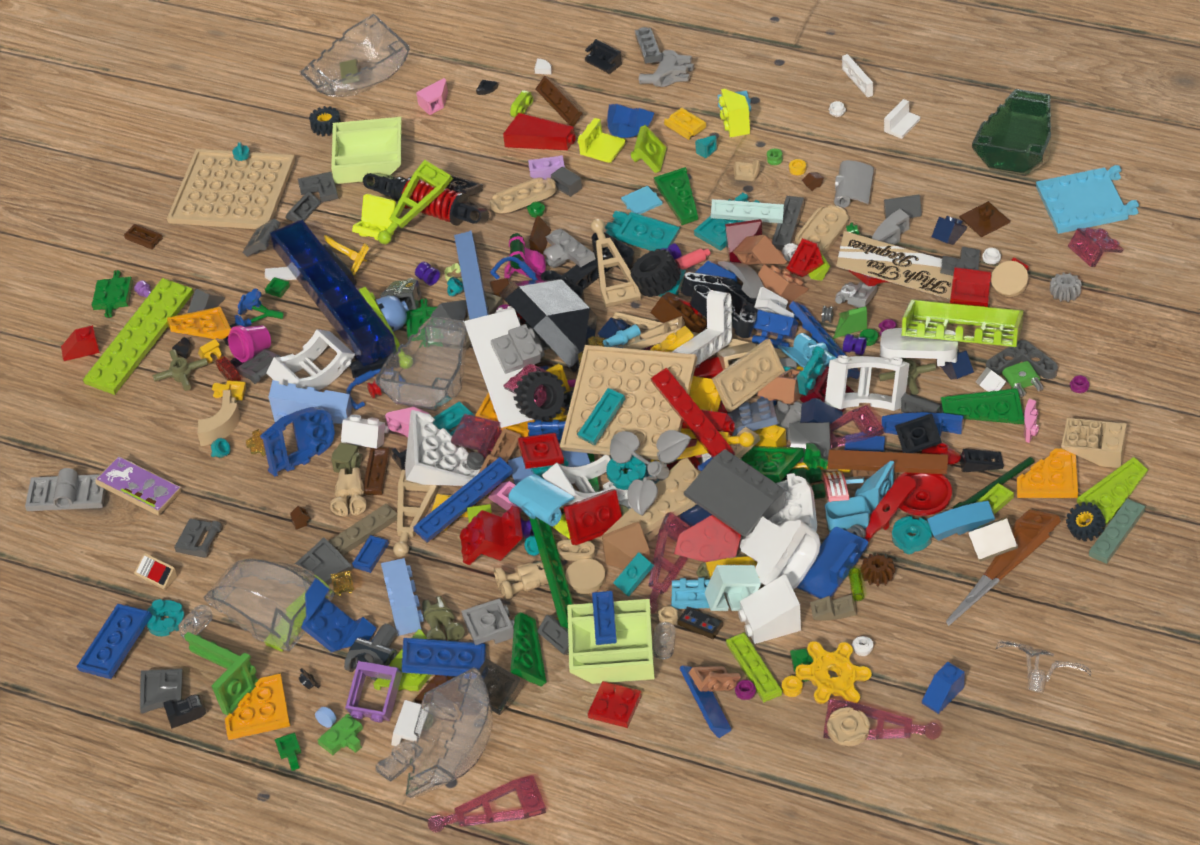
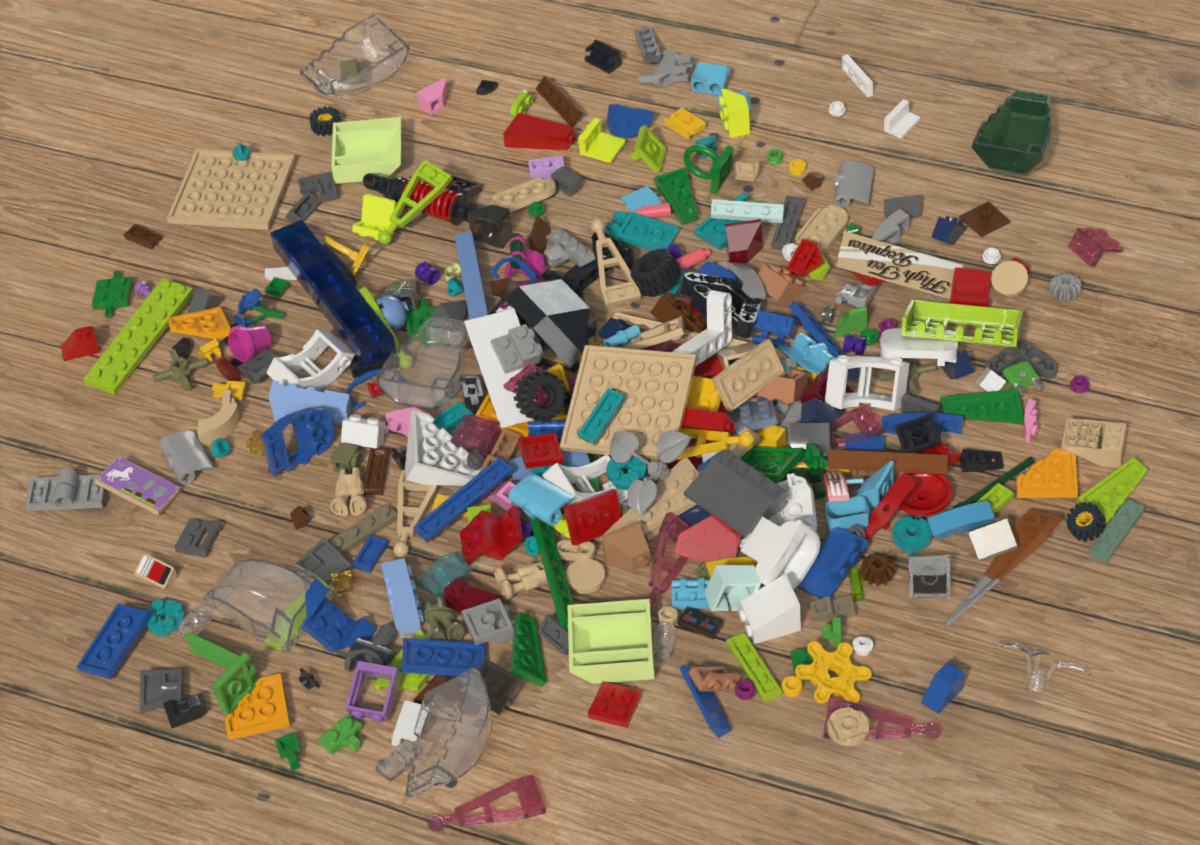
dark grey plate [242,219,280,257] -> none
light blue tile [315,707,336,728] -> none
white tile [534,58,552,74] -> none
blue tile [592,591,617,645] -> none
teal plate [613,552,655,596] -> none
yellow plate [650,326,694,352] -> none
red plate [651,368,735,458] -> none
nougat slope [733,235,787,265] -> none
white panel [755,287,794,318] -> none
teal plate [797,346,825,396] -> none
dark grey plate [940,246,980,276] -> none
medium azure plate [1036,165,1139,234] -> none
none -> light grey panel [159,431,214,485]
none -> clear light blue slope [414,551,472,597]
none -> dark red slope [443,577,503,615]
none -> hinge [460,375,483,414]
none -> clear smoke slope [468,205,513,249]
none -> coral cylinder [635,203,671,218]
none -> green tile [683,145,734,194]
none -> medium azure piece [691,62,730,95]
none -> bright green tile [822,617,842,647]
none -> clear smoke slope [908,554,951,598]

